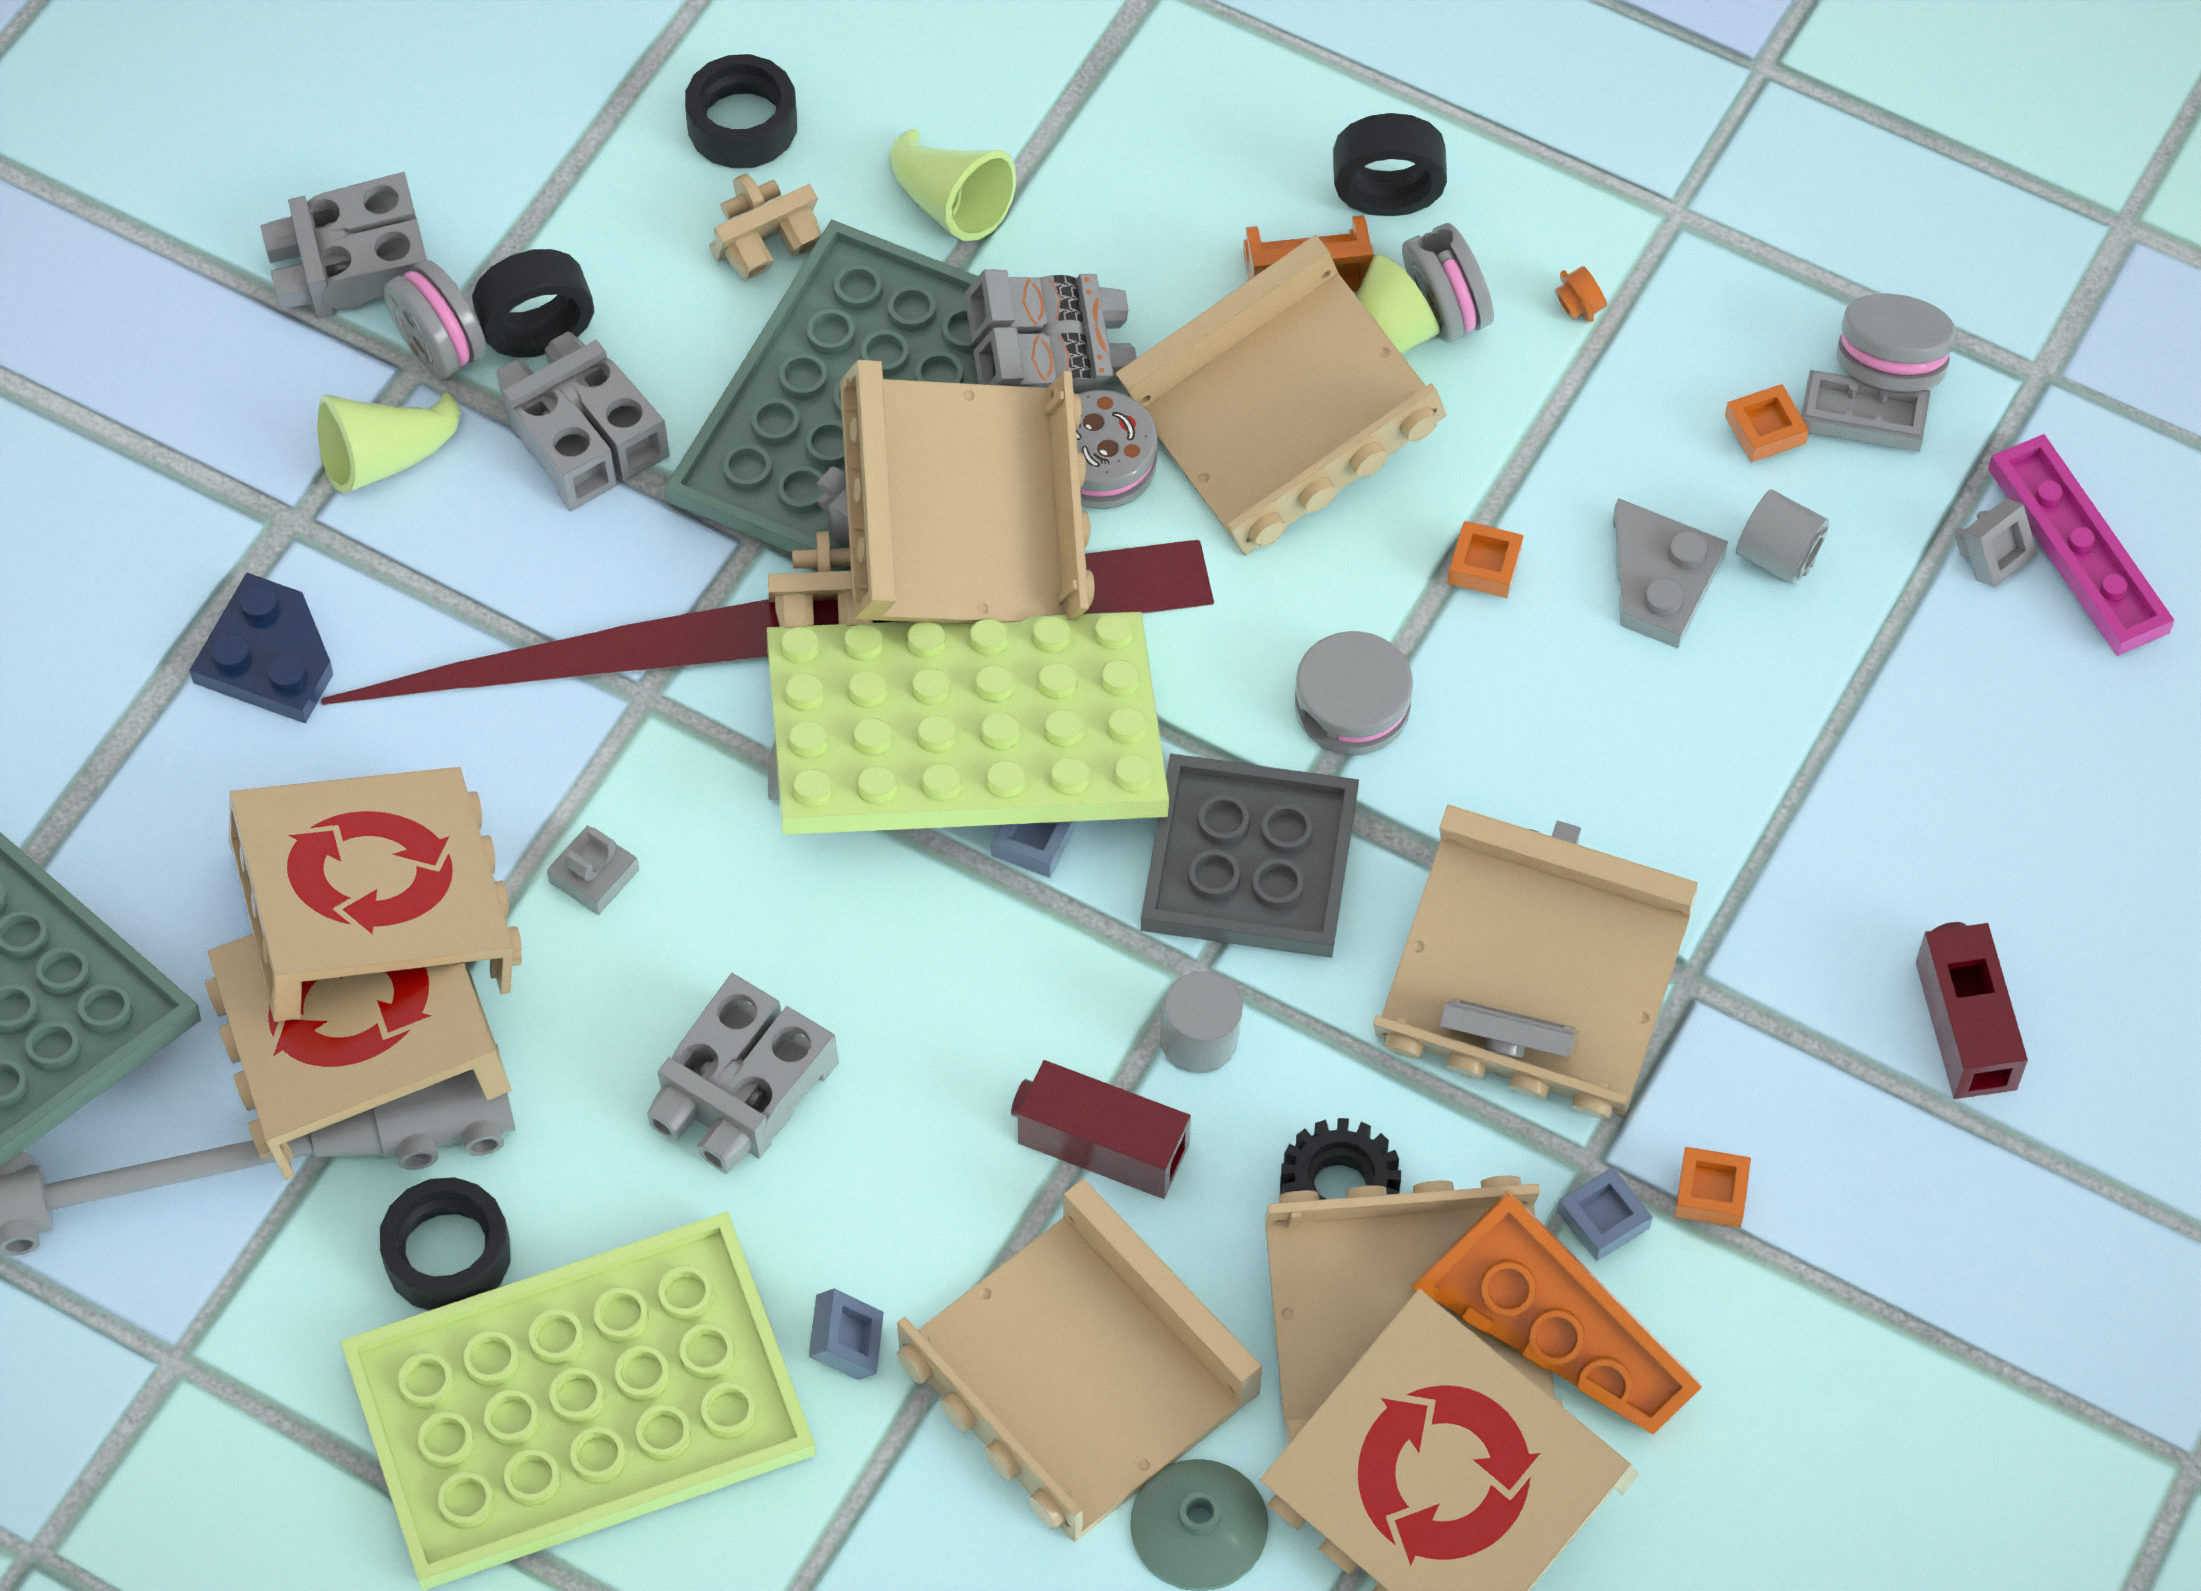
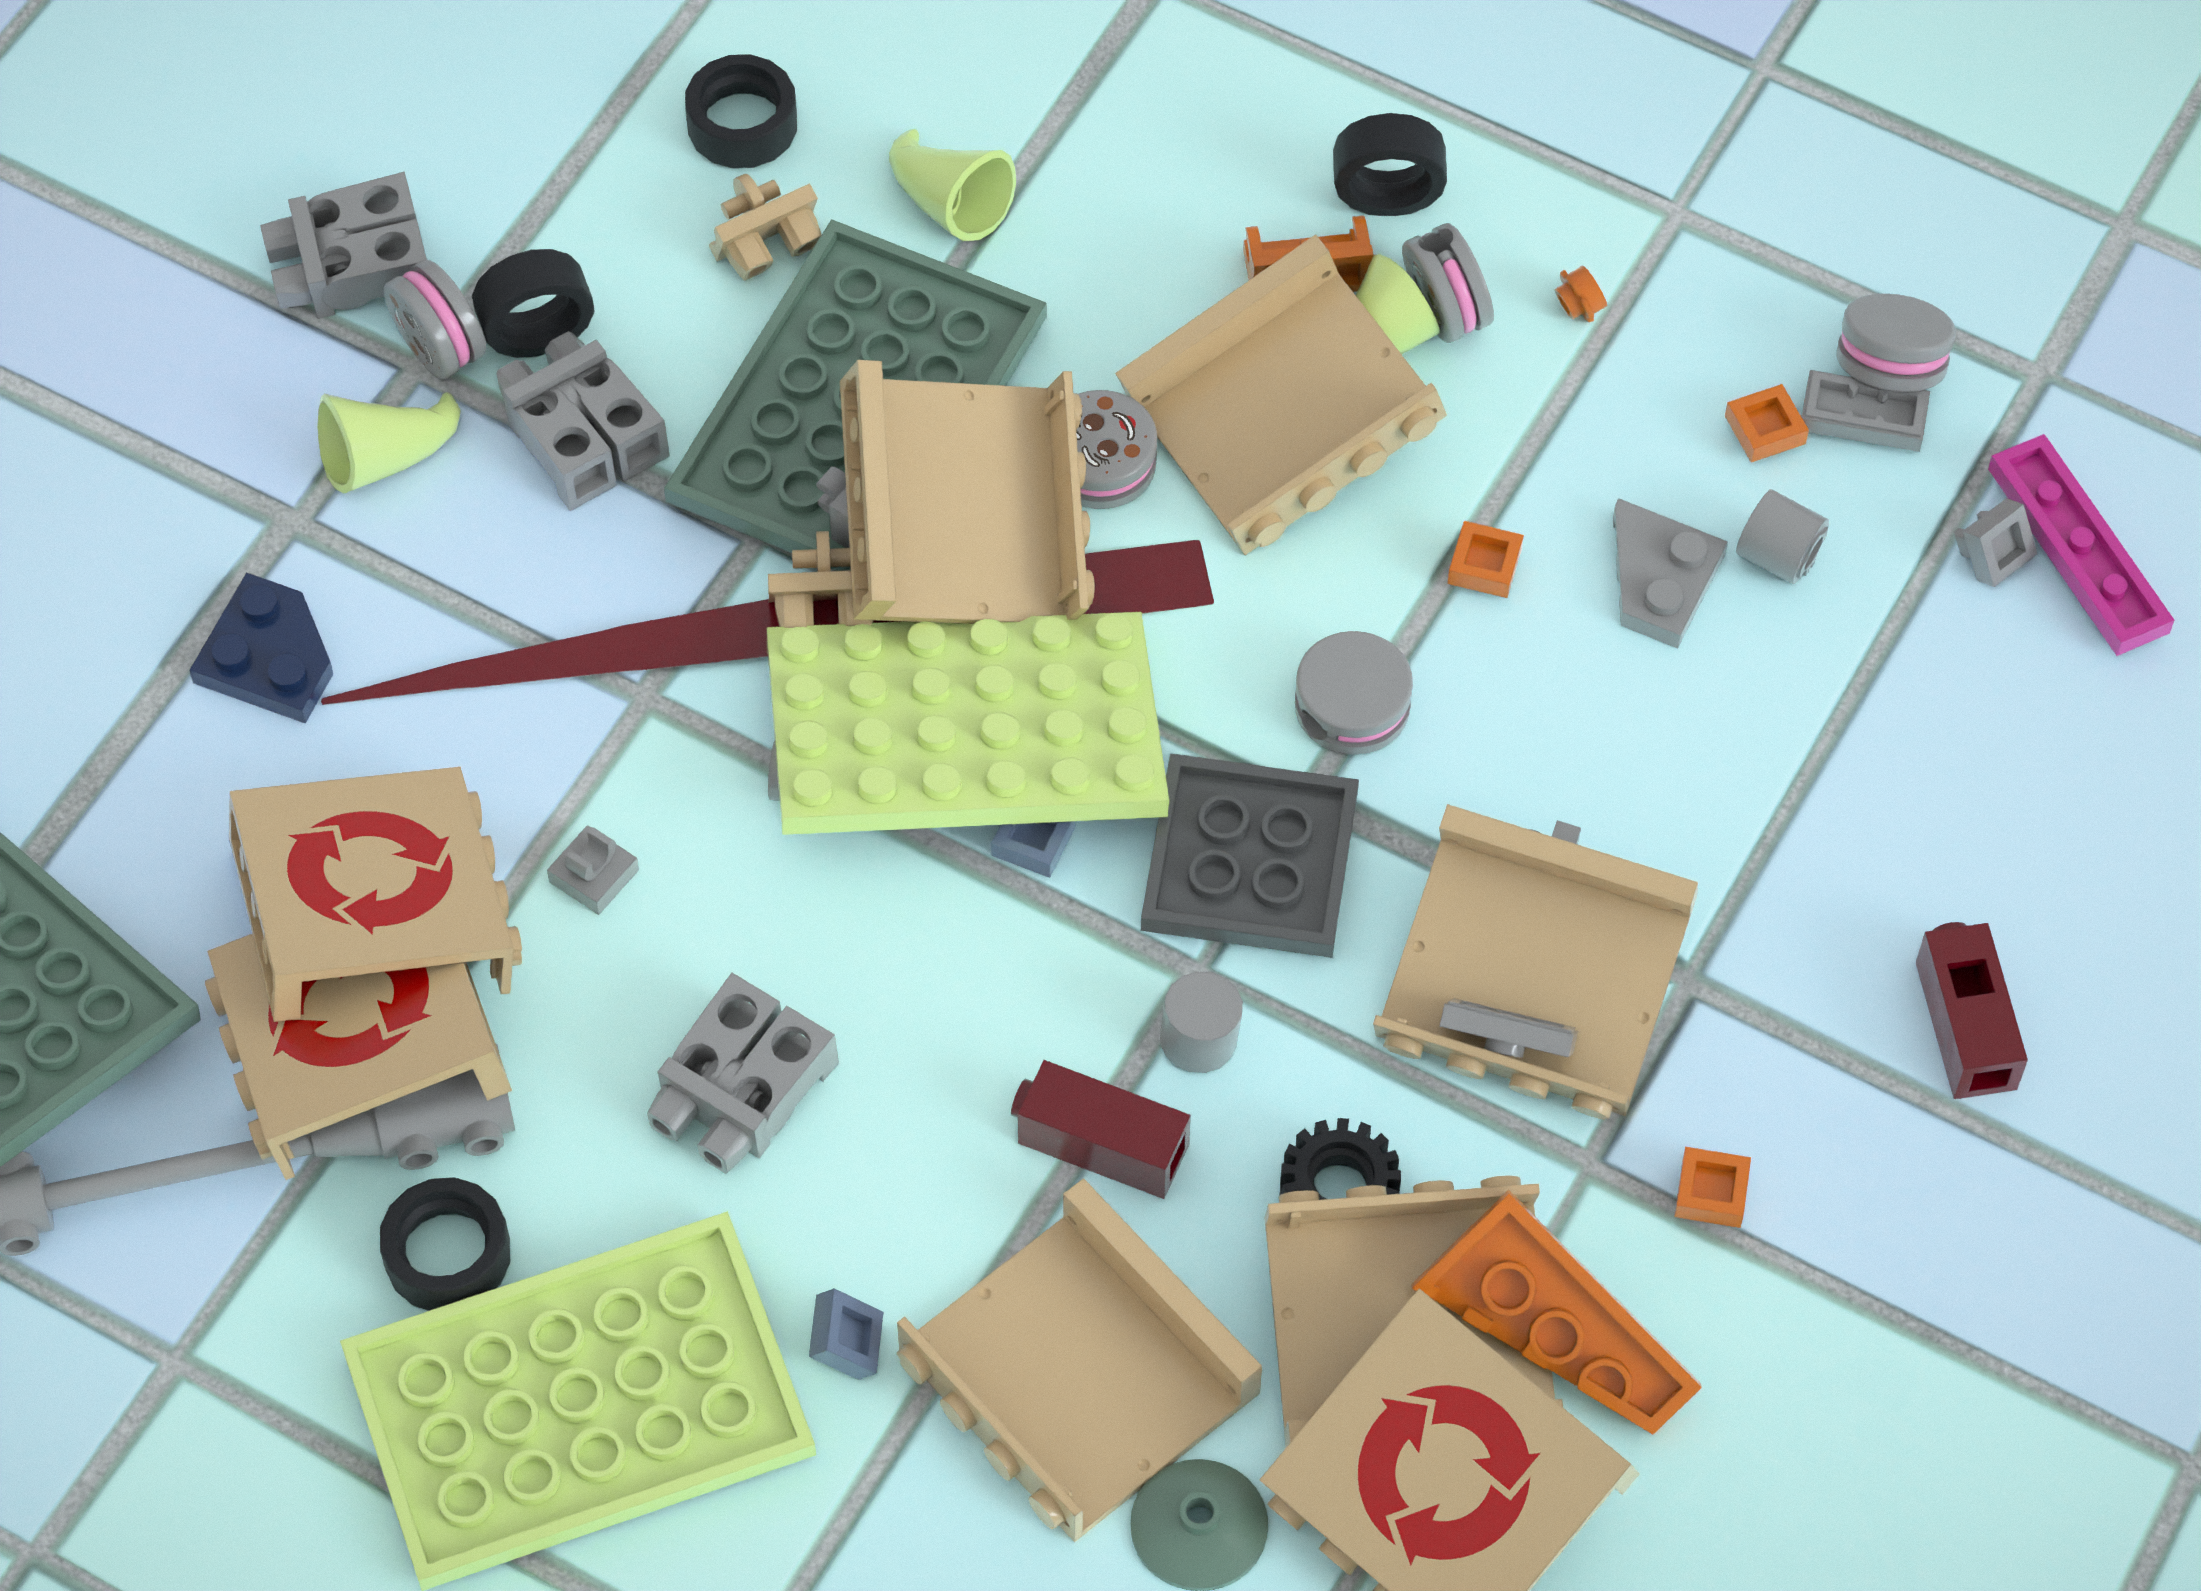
light grey hips [964,269,1137,394] -> none
sand blue plate [1557,1167,1653,1262] -> none

